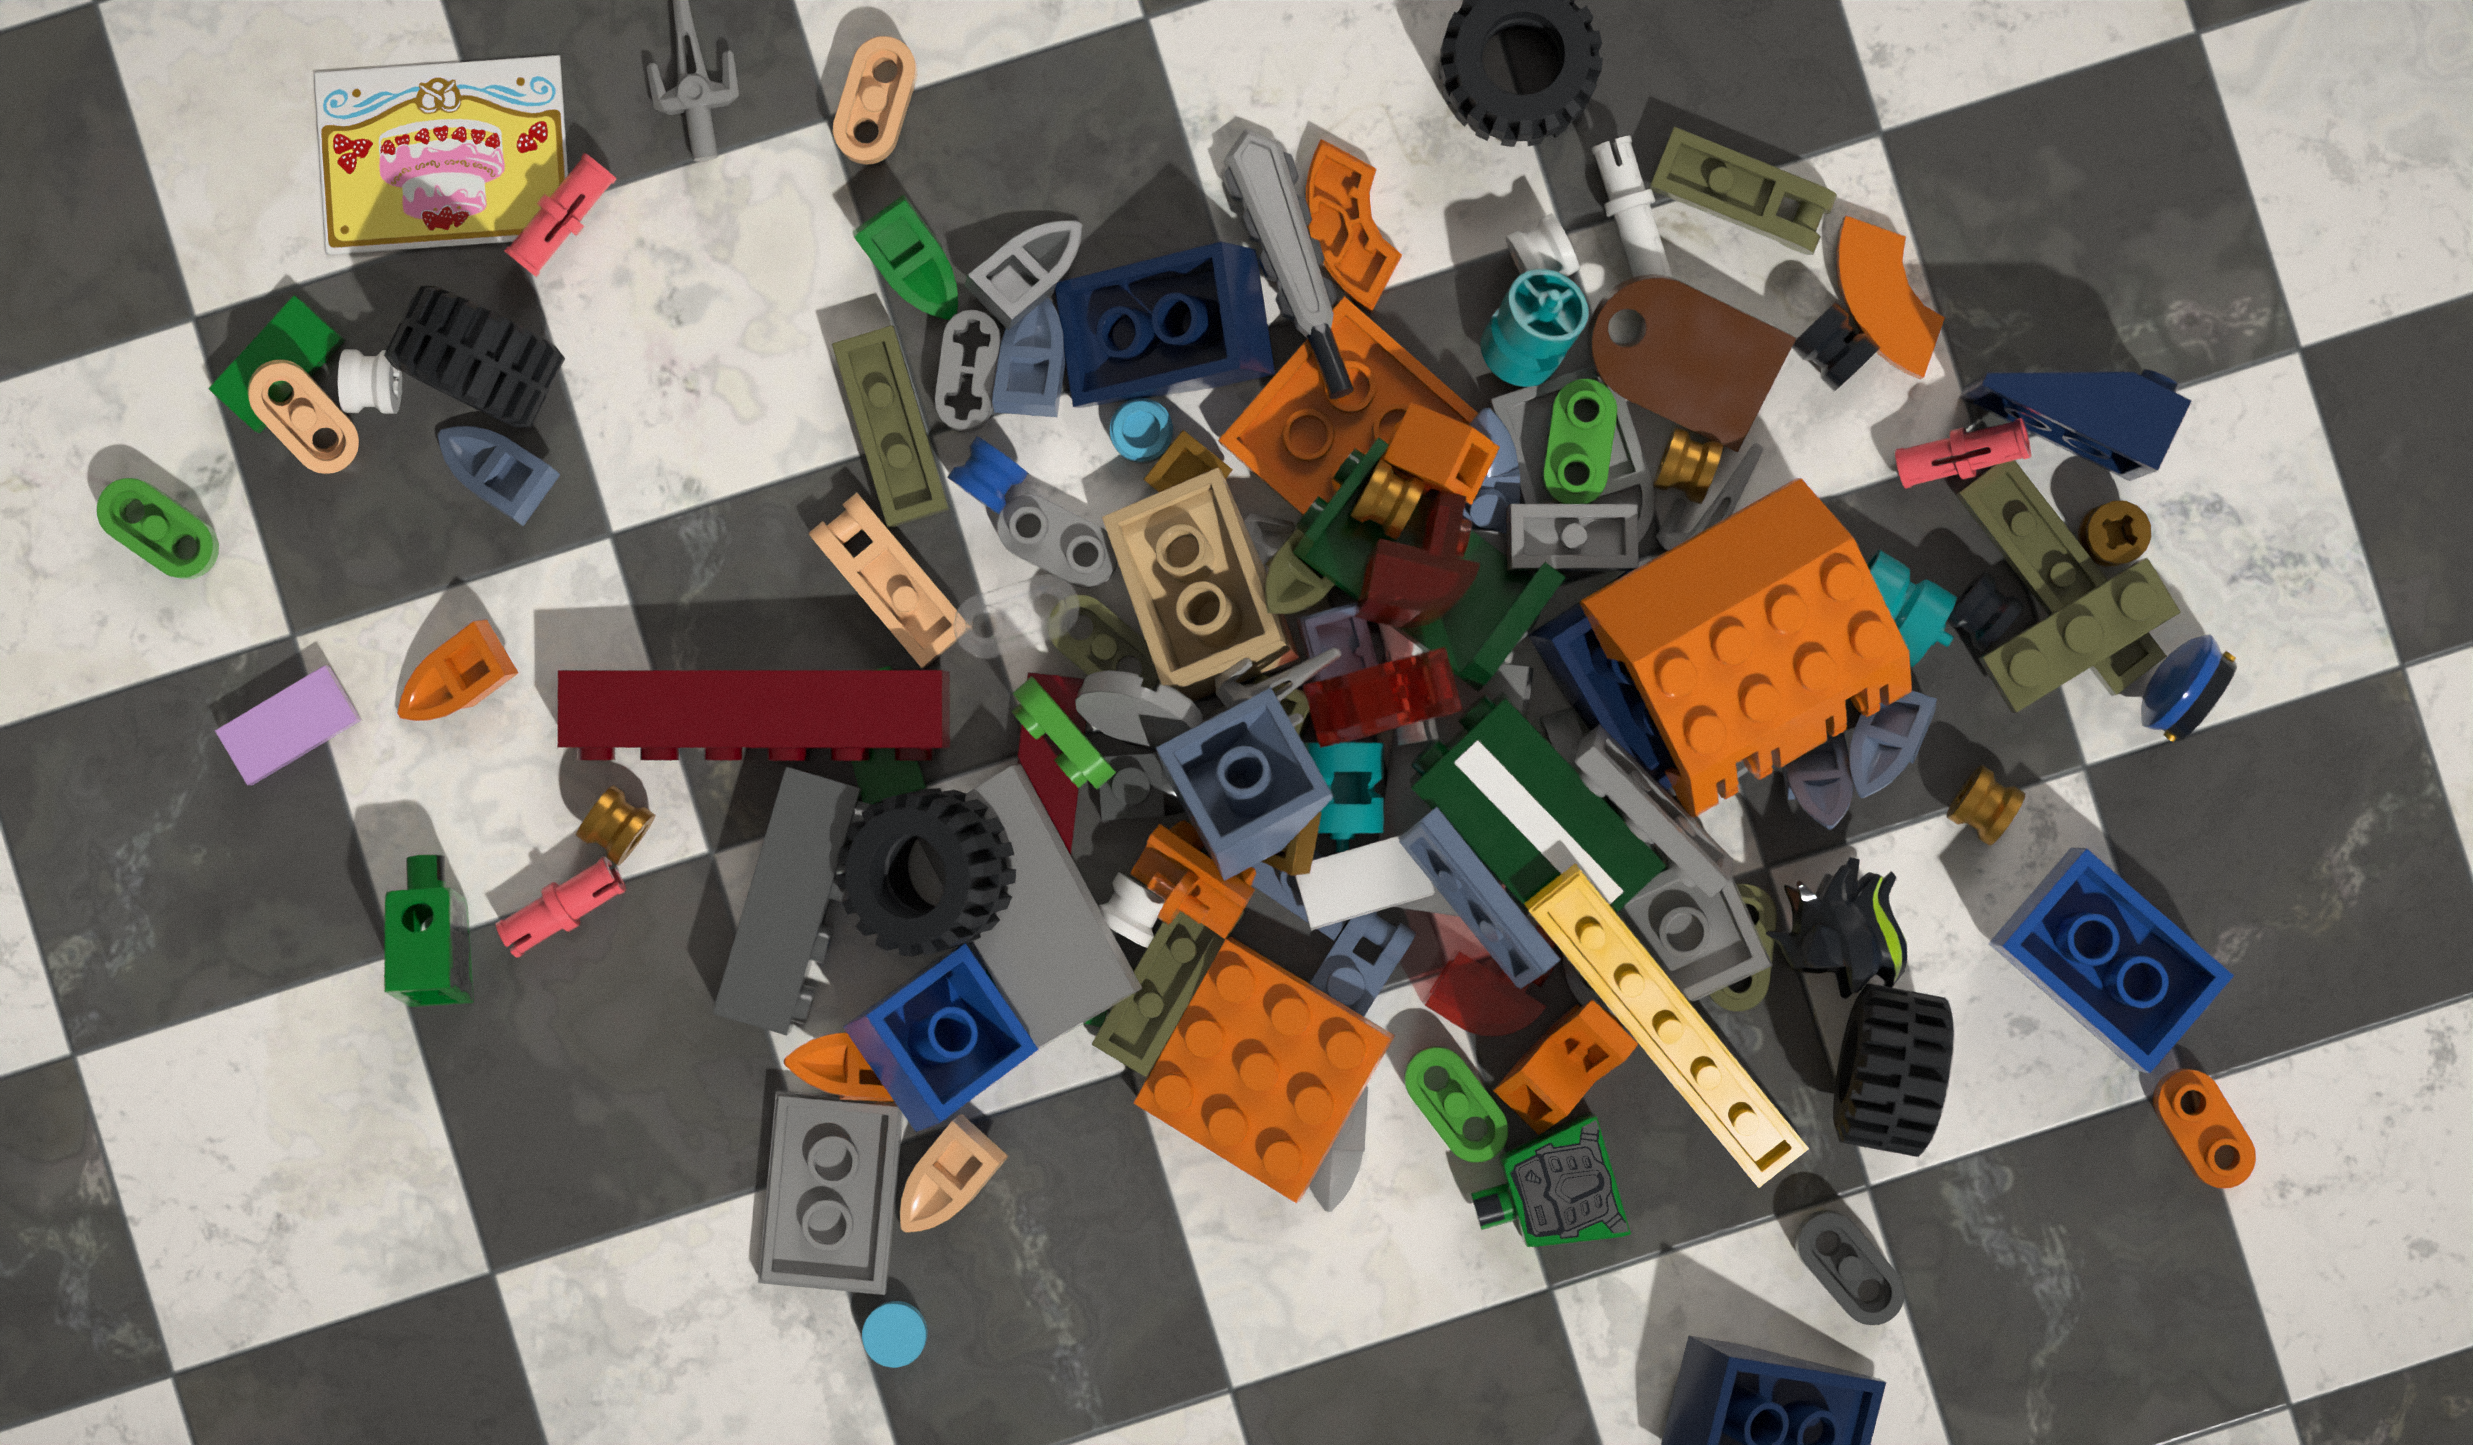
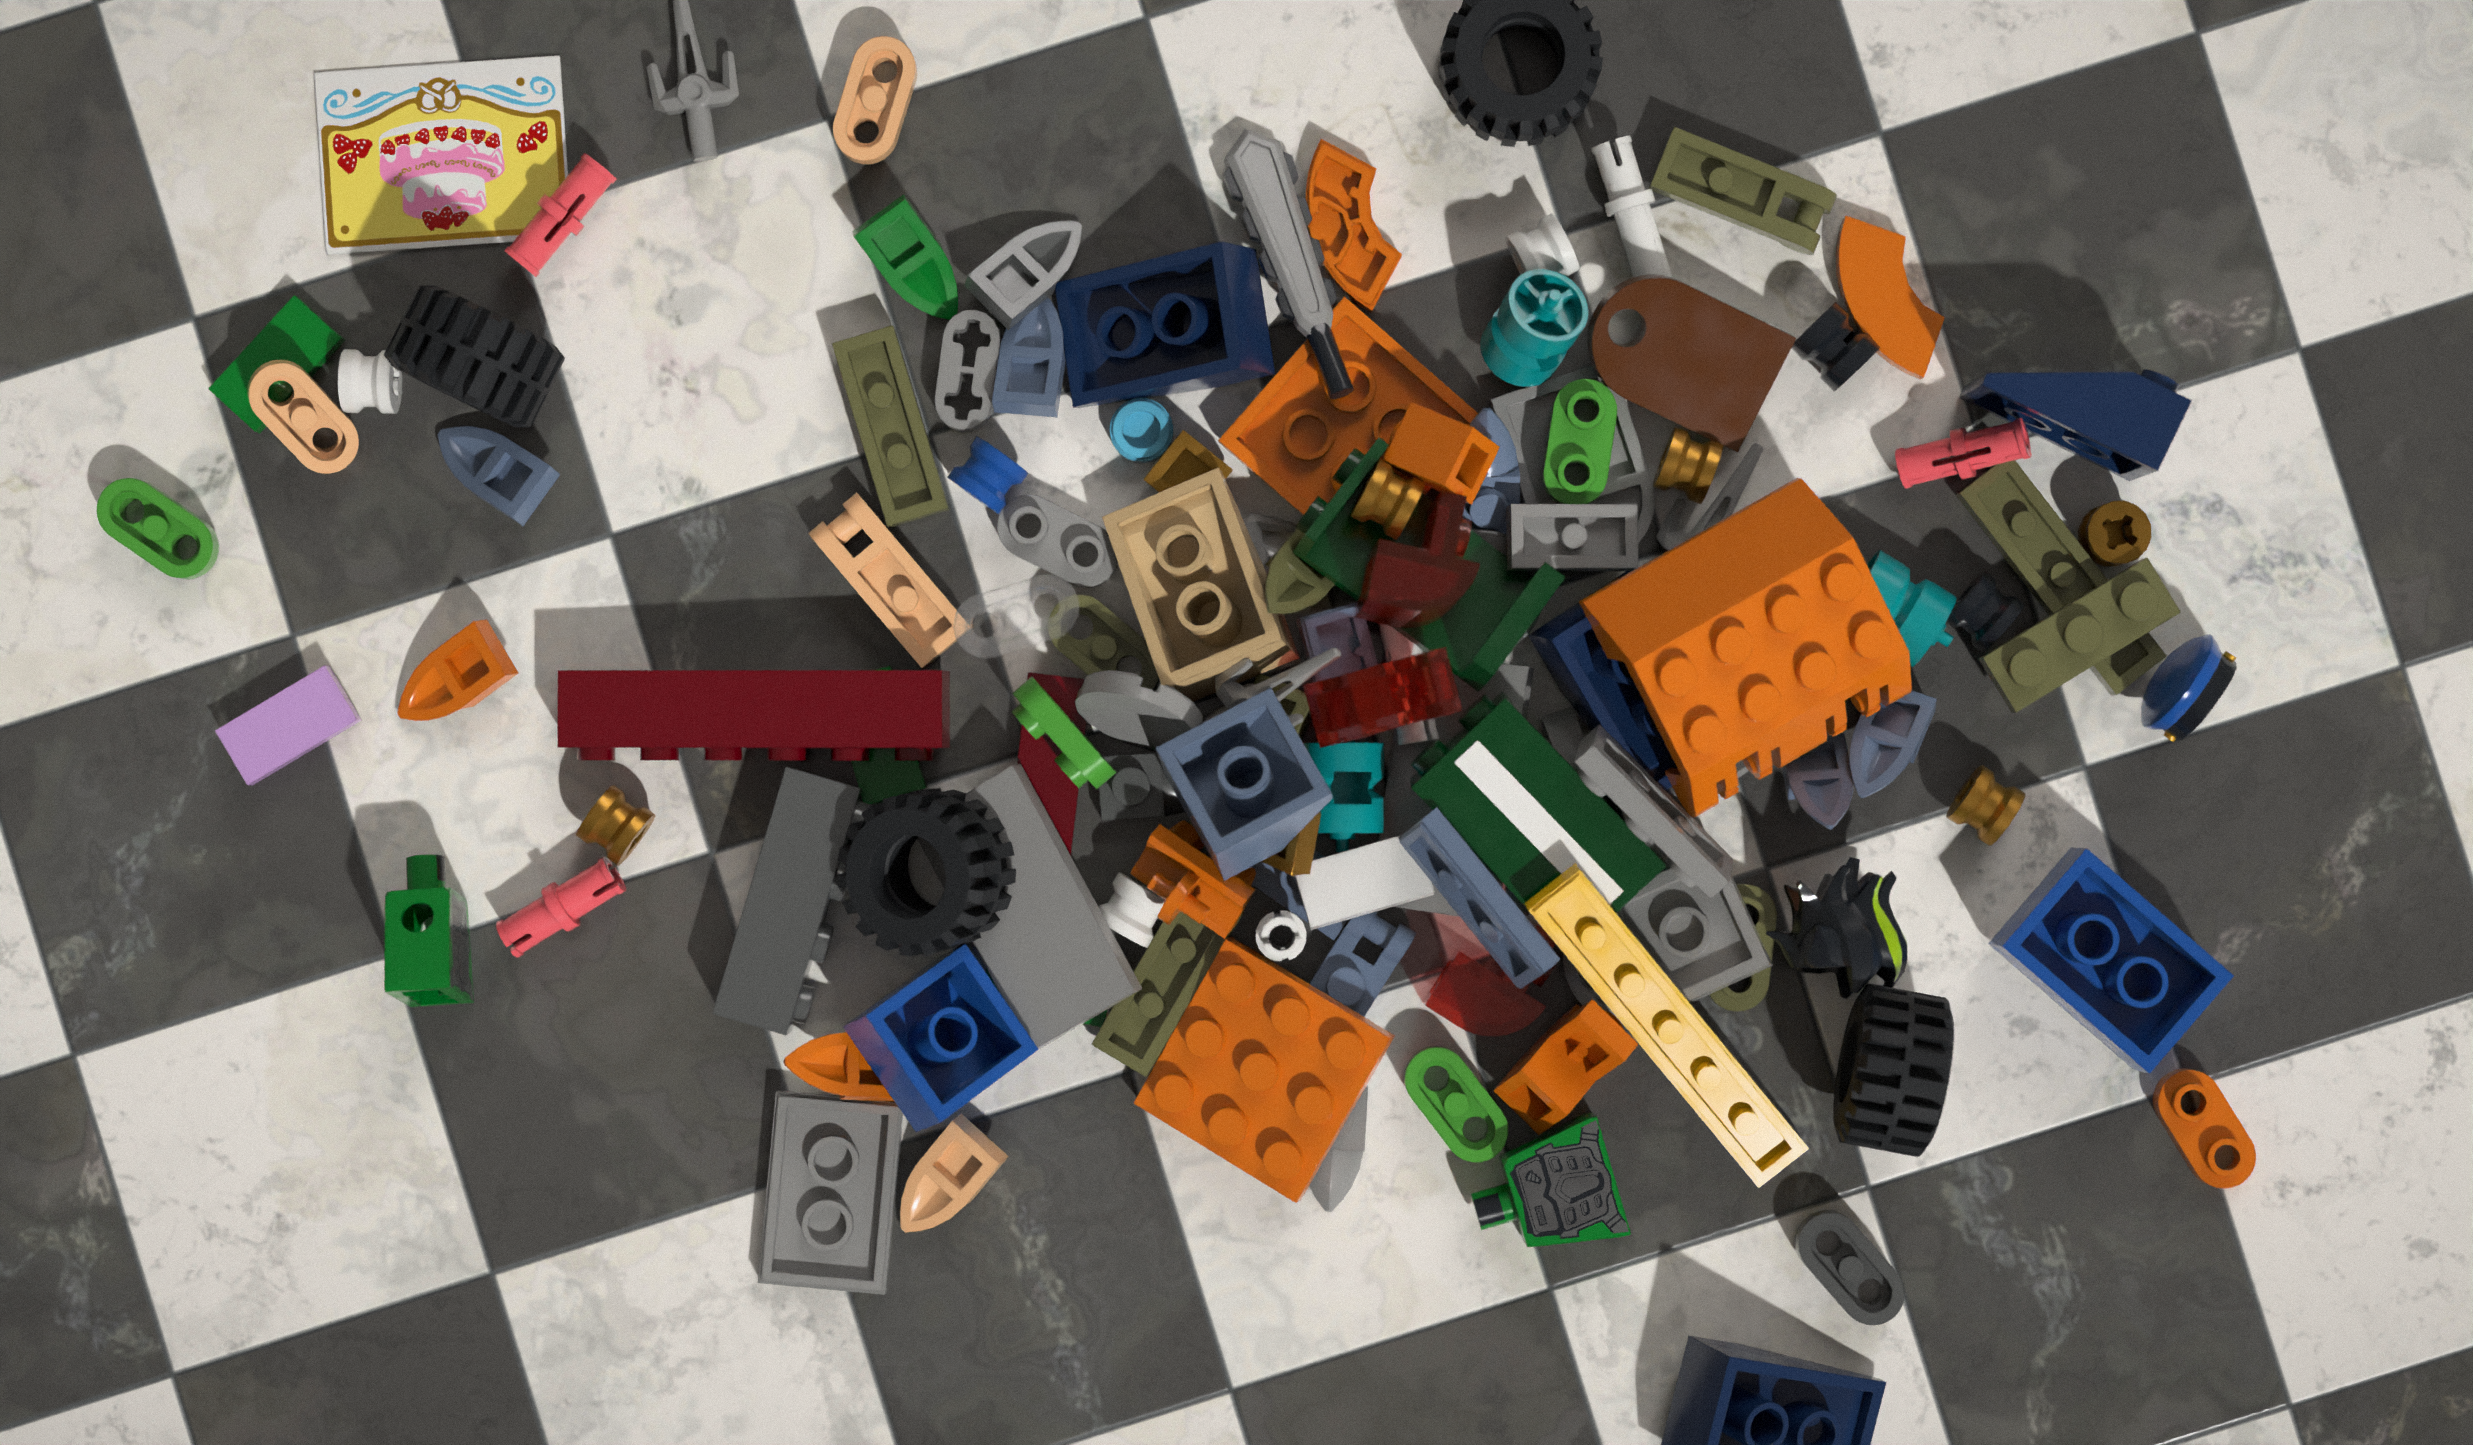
medium azure tile [862,1301,928,1368] -> none
none -> white pin [1256,910,1307,961]

